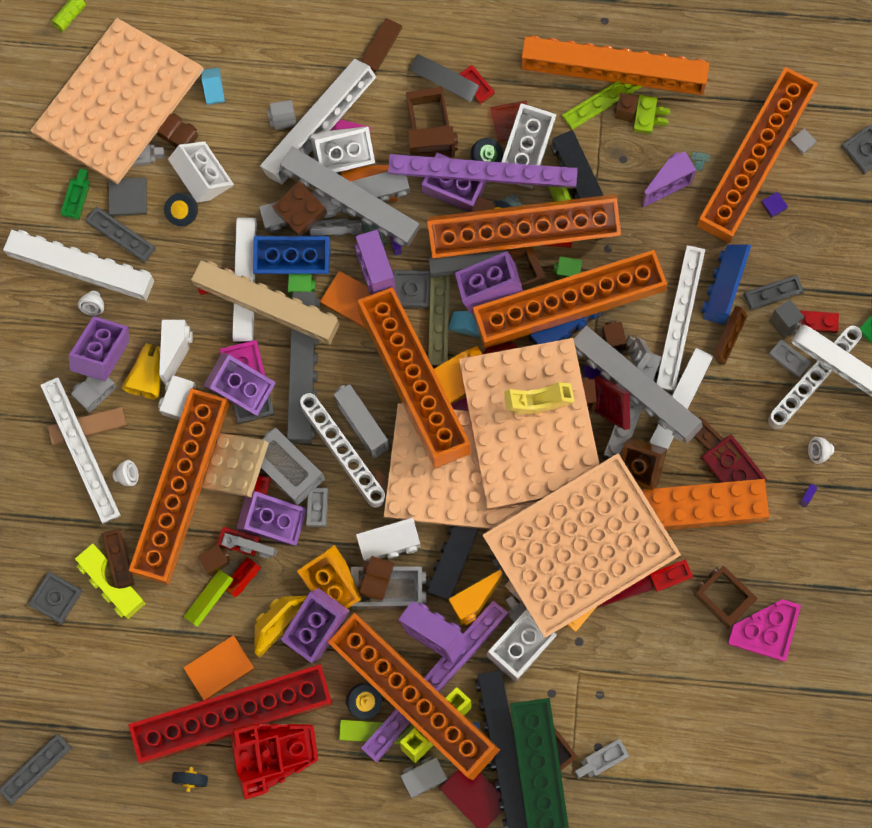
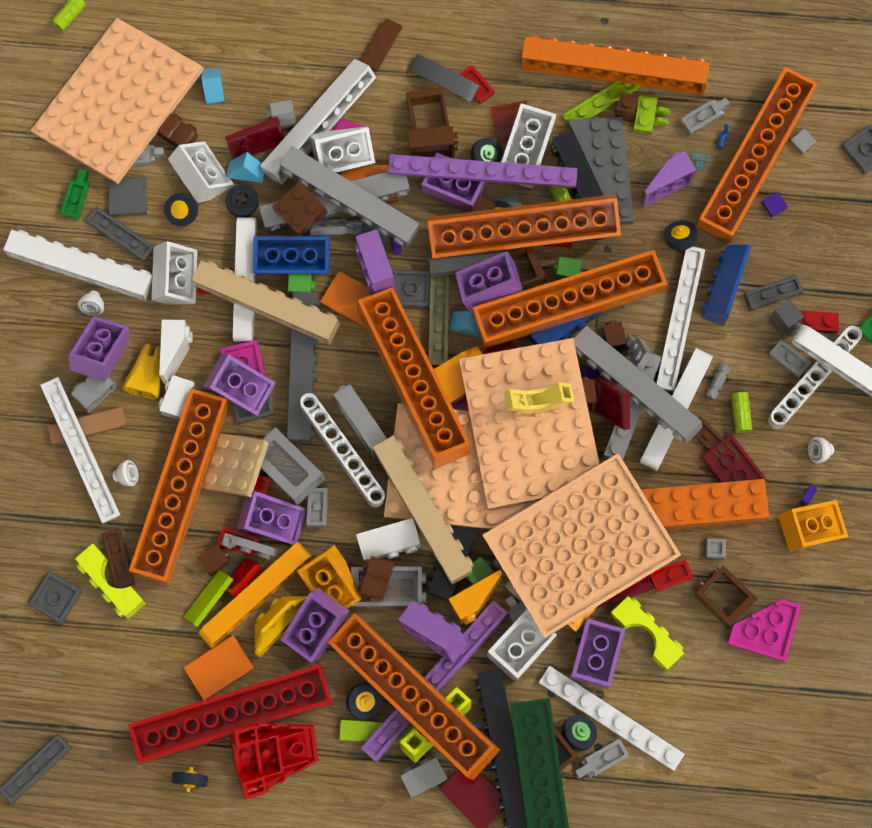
reddish brown brick [621,437,667,491] -> none
reddish brown tile [713,306,748,365] -> none
none -> white slope [152,241,197,304]
none -> light orange beam [198,542,312,648]
none -> dark red tile [225,117,284,159]
none -> black wheel [225,184,259,218]
none -> medium azure slope [226,152,265,183]
none -> tan brick [373,436,474,585]
none -> bright green brick [465,557,493,586]
none -> white plate [539,666,684,771]
none -> black wheel [561,715,597,751]
none -> dark grey wing [567,117,634,224]
none -> medium lavender brick [570,618,625,690]
none -> neon yellow arch [610,596,684,672]
none -> black wheel [664,220,698,251]
none -> light grey hinge [680,98,730,136]
none -> light grey tile [705,538,726,559]
none -> light grey axle [706,364,731,399]
none -> blue piece [717,124,730,149]
none -> lime axle [731,392,752,433]
none -> light orange slope [778,500,848,553]

